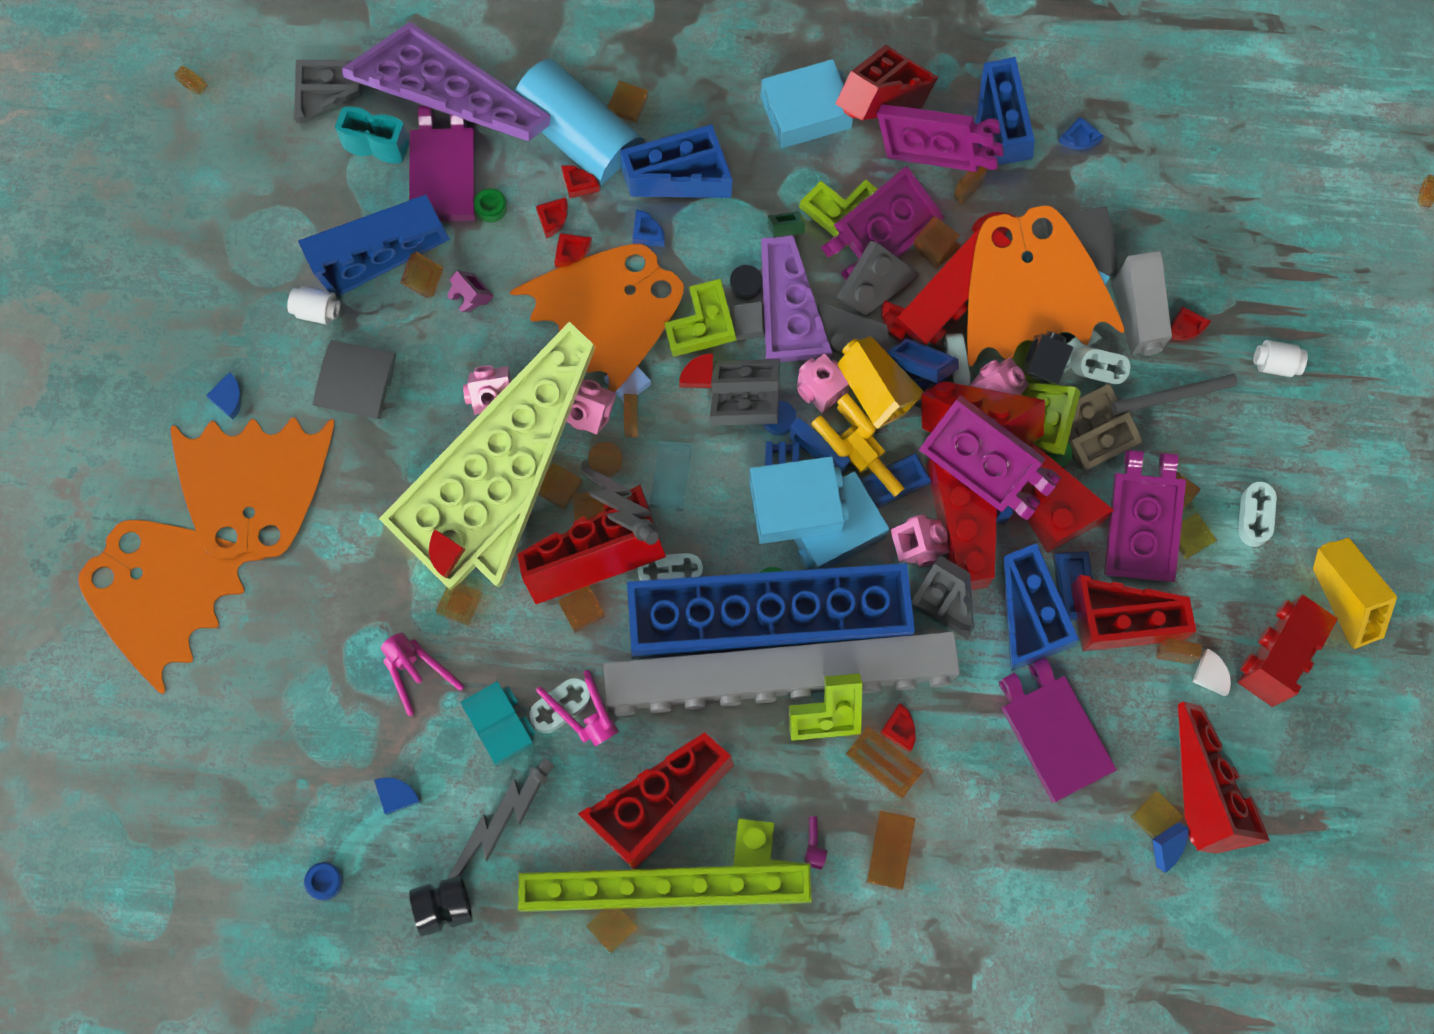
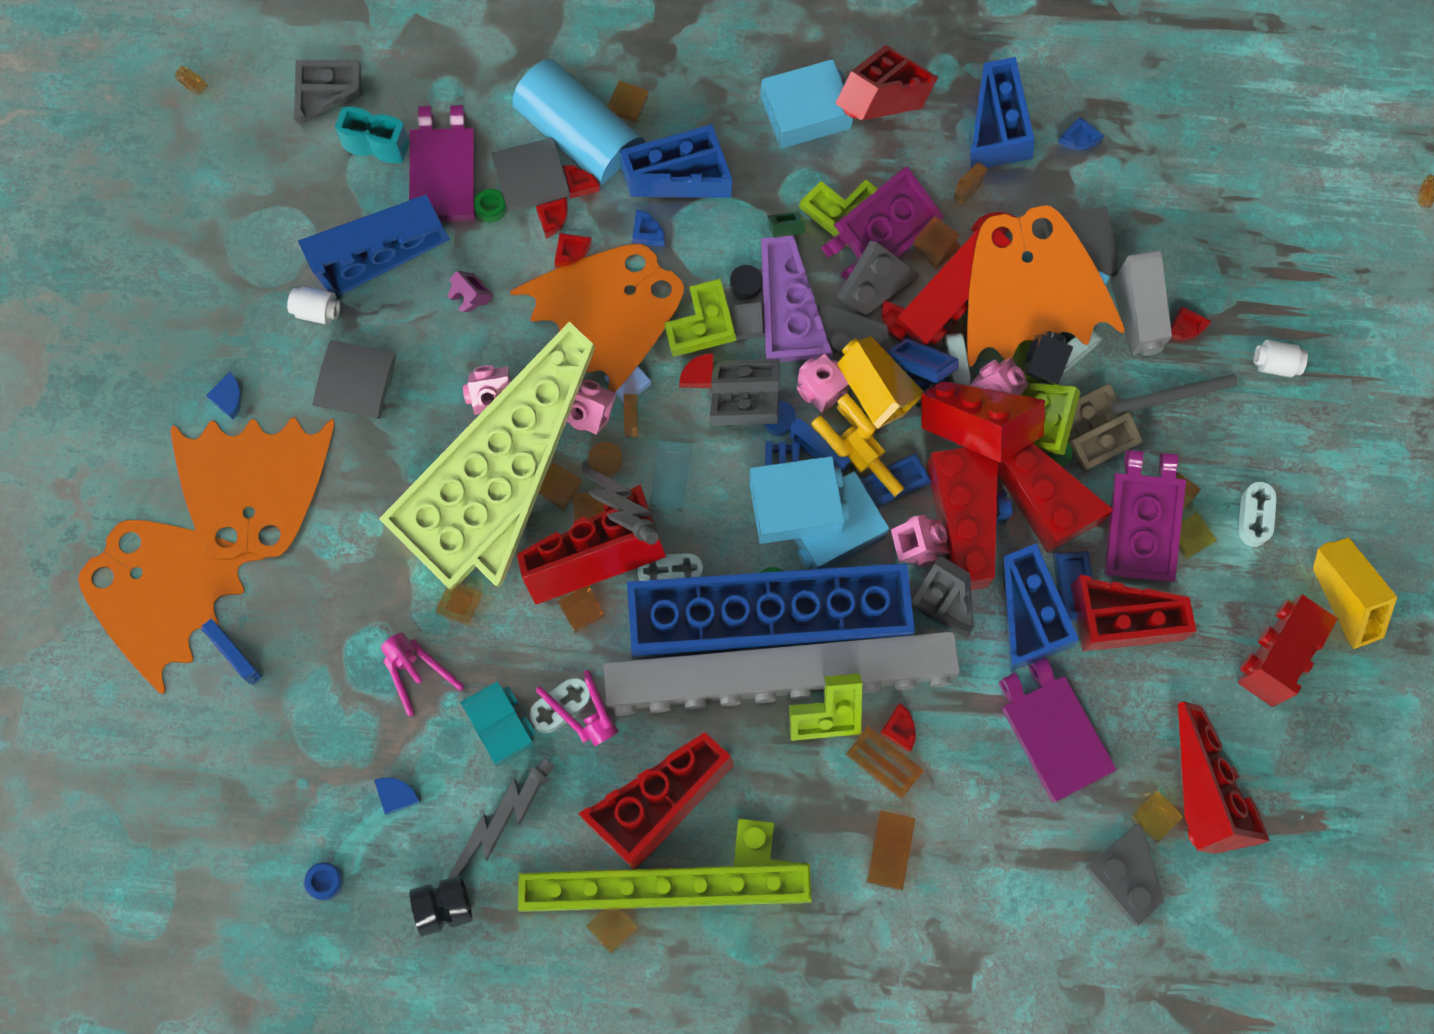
medium lavender wing [342,22,550,141] -> none
clear orange tile [400,252,443,298] -> none
red tile [429,530,466,578] -> none
magenta hand [804,816,828,870] -> none
magenta tile [877,104,1004,172] -> none
magenta tile [919,395,1061,520] -> none
light aqua beam [1071,347,1131,384] -> none
blue tile [1152,822,1188,873] -> none
clear orange tile [1156,638,1202,664] -> none
white tile [1192,649,1231,696] -> none
none -> blue tile [201,619,262,685]
none -> dark grey slope [491,137,570,212]
none -> dark grey wing [1085,823,1164,926]

